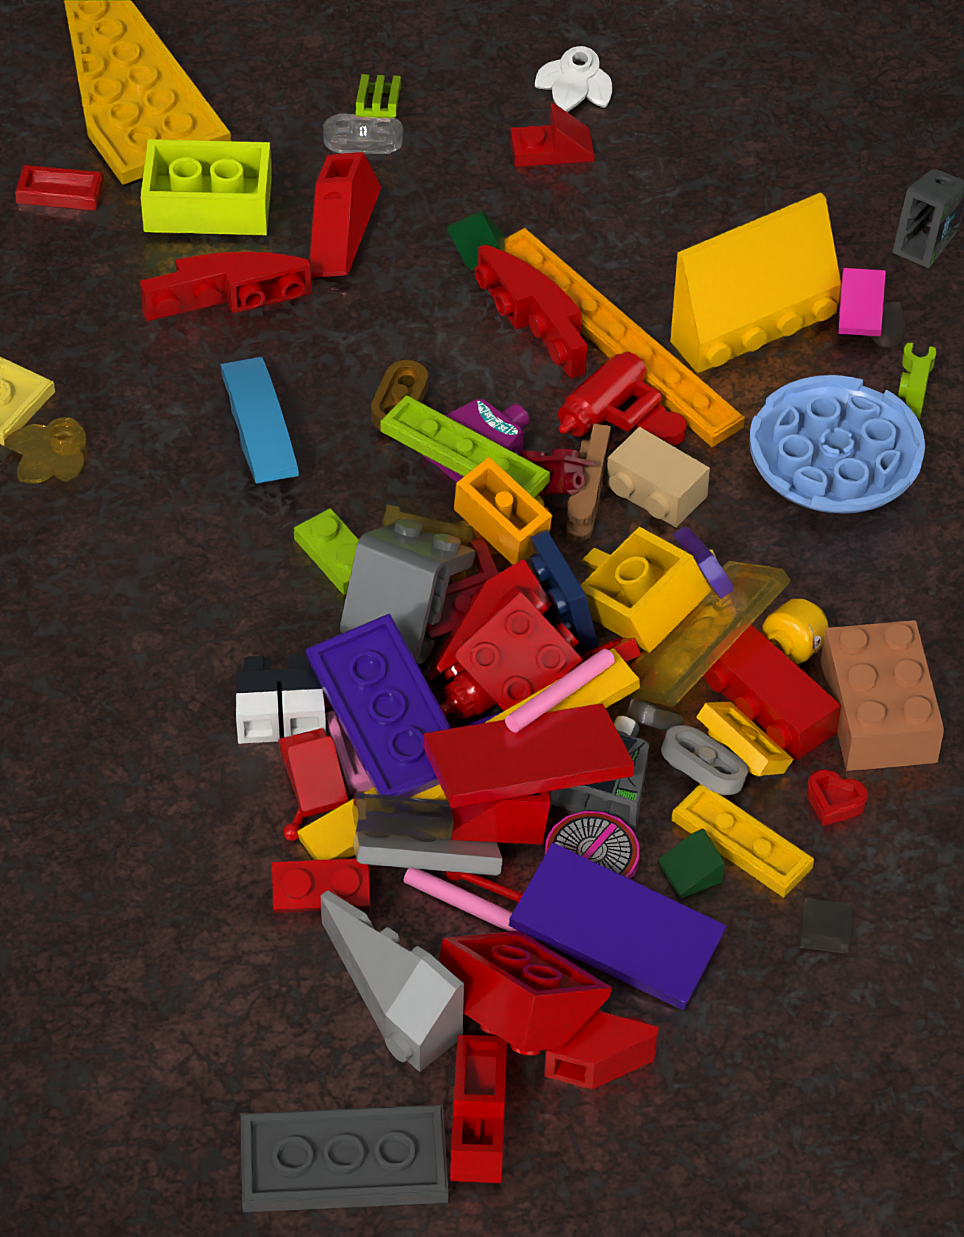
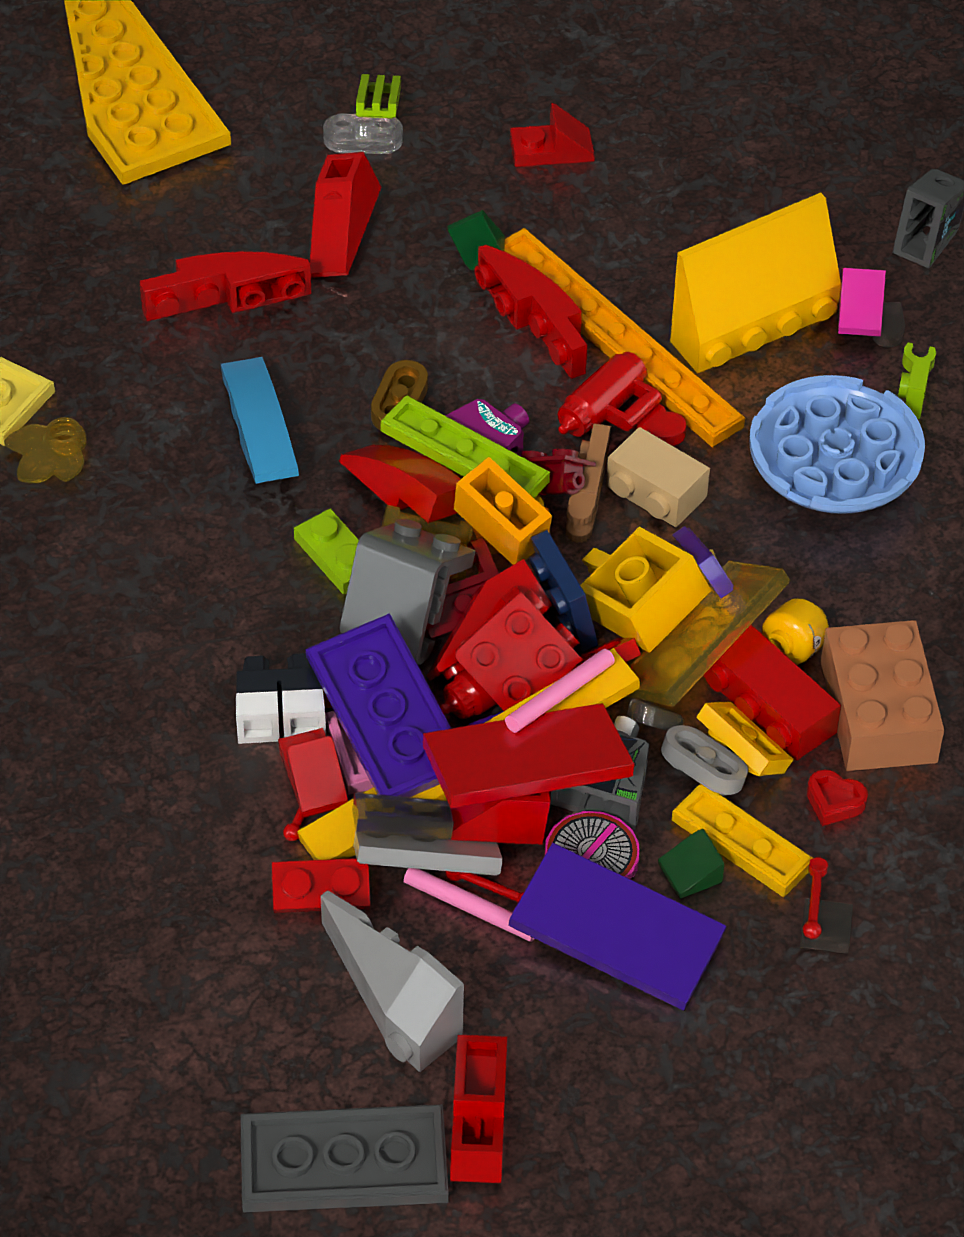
red tile [15,165,104,211] -> none
neon yellow brick [141,139,272,235] -> none
red slope [439,931,612,1056] -> none
white plate [535,46,612,112] -> none
red slope [544,1010,659,1090] -> none
none -> red slope [339,444,461,523]
none -> red hinge [802,857,828,939]

